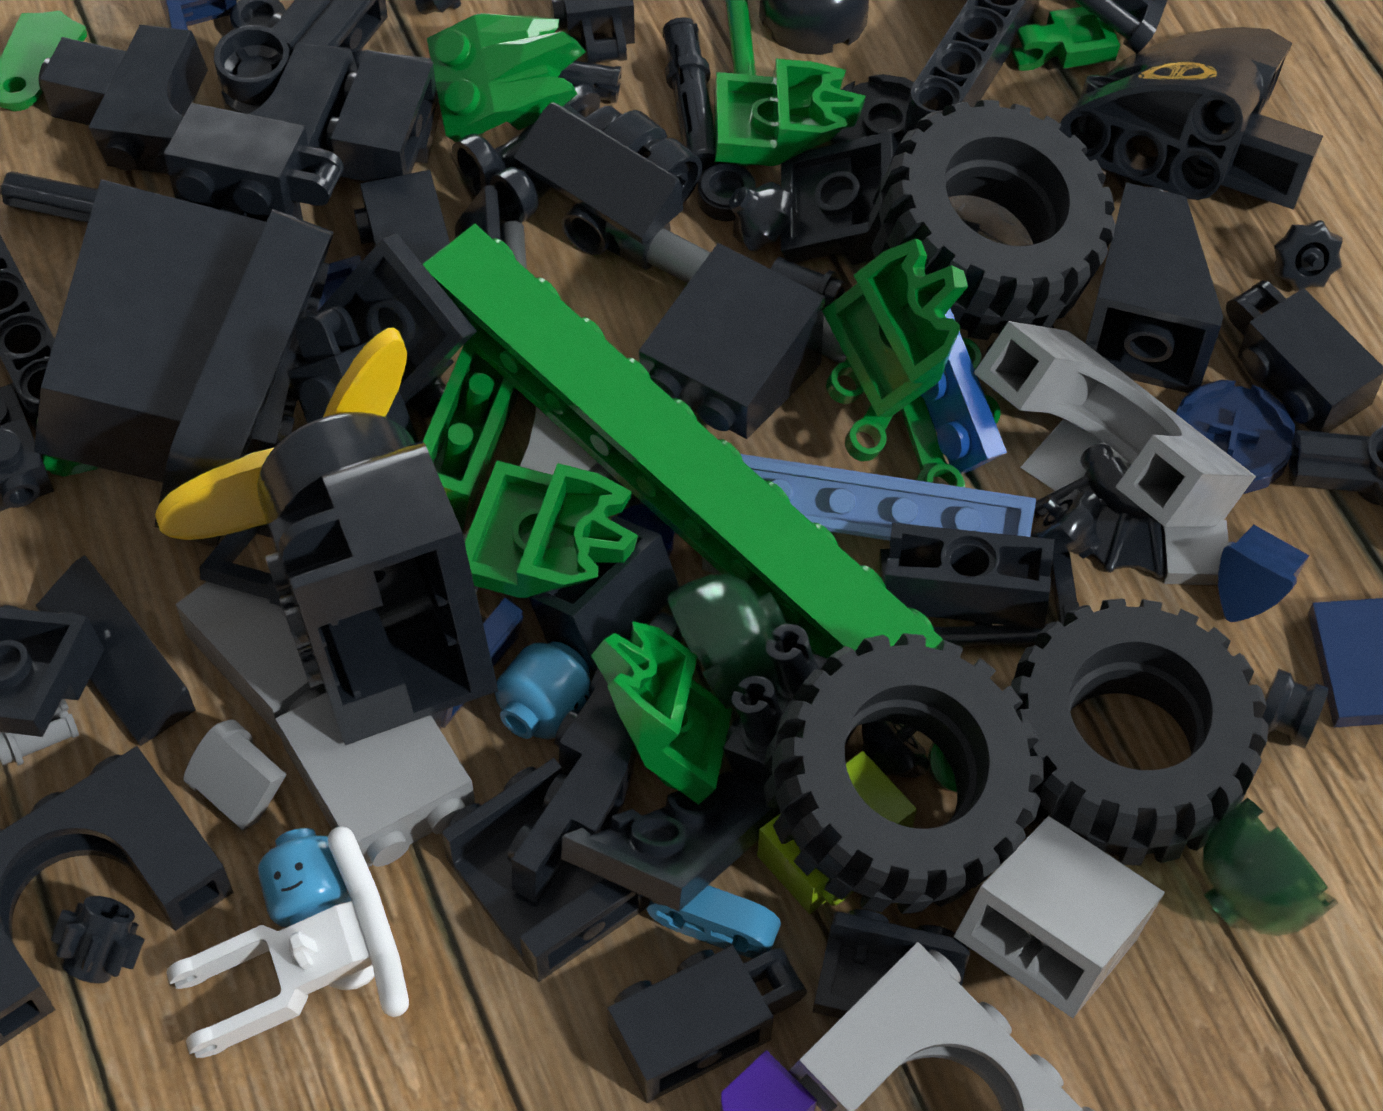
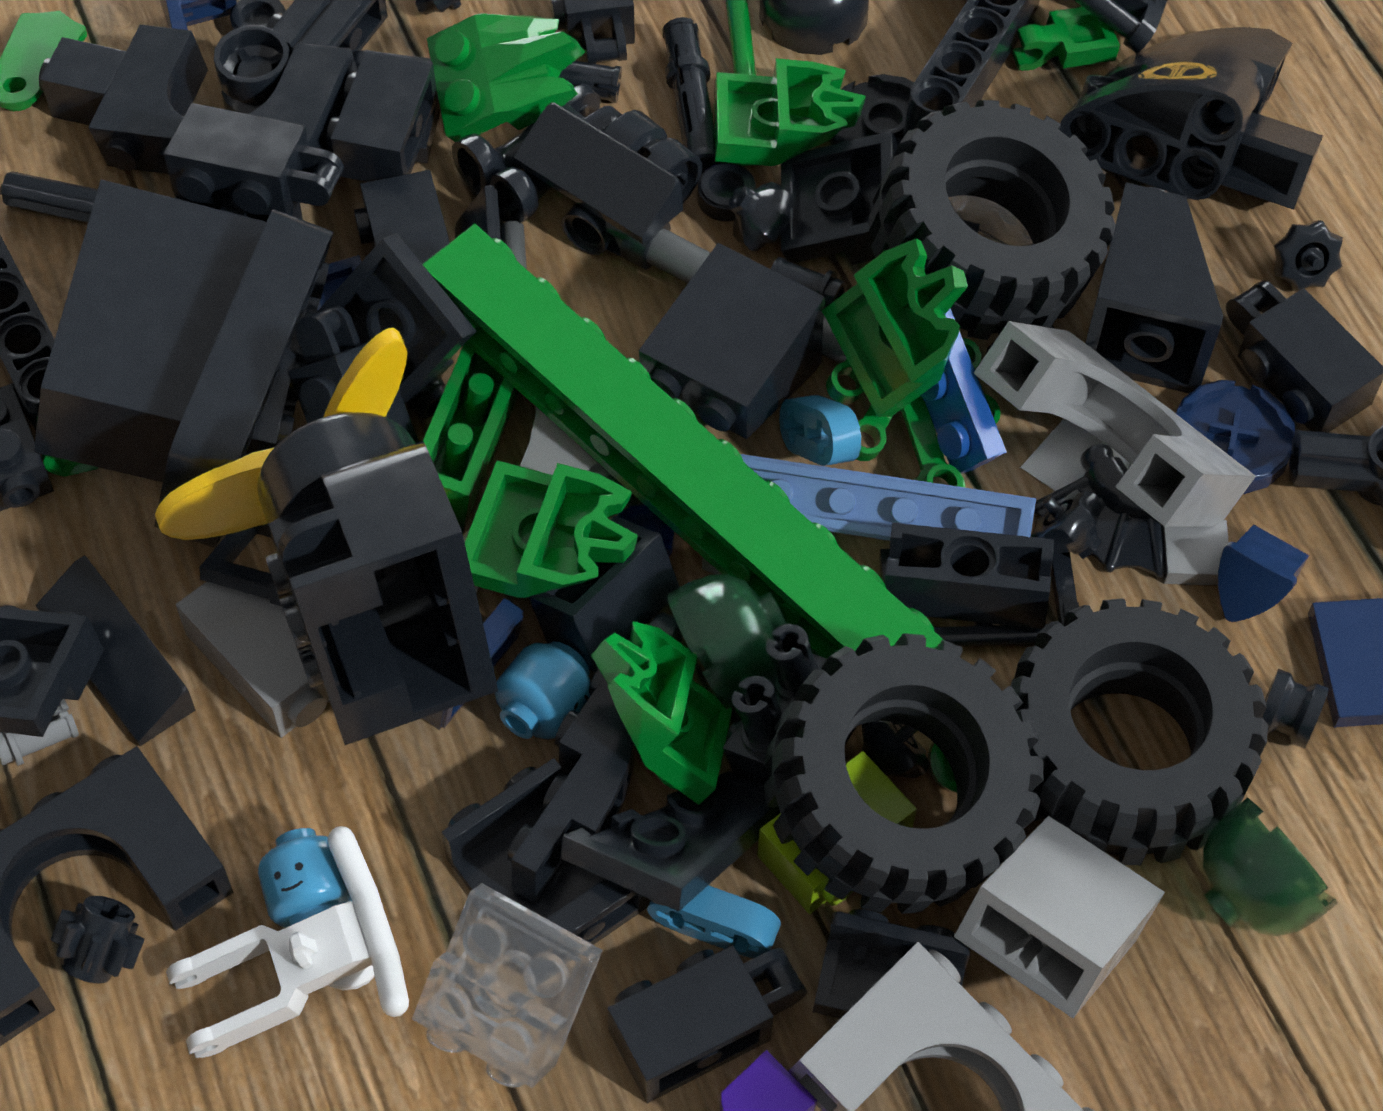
light grey tile [183,719,287,830] -> none
light grey brick [276,692,475,867] -> none
none -> clear plate [412,883,603,1088]
none -> dark azure beam [779,395,861,466]

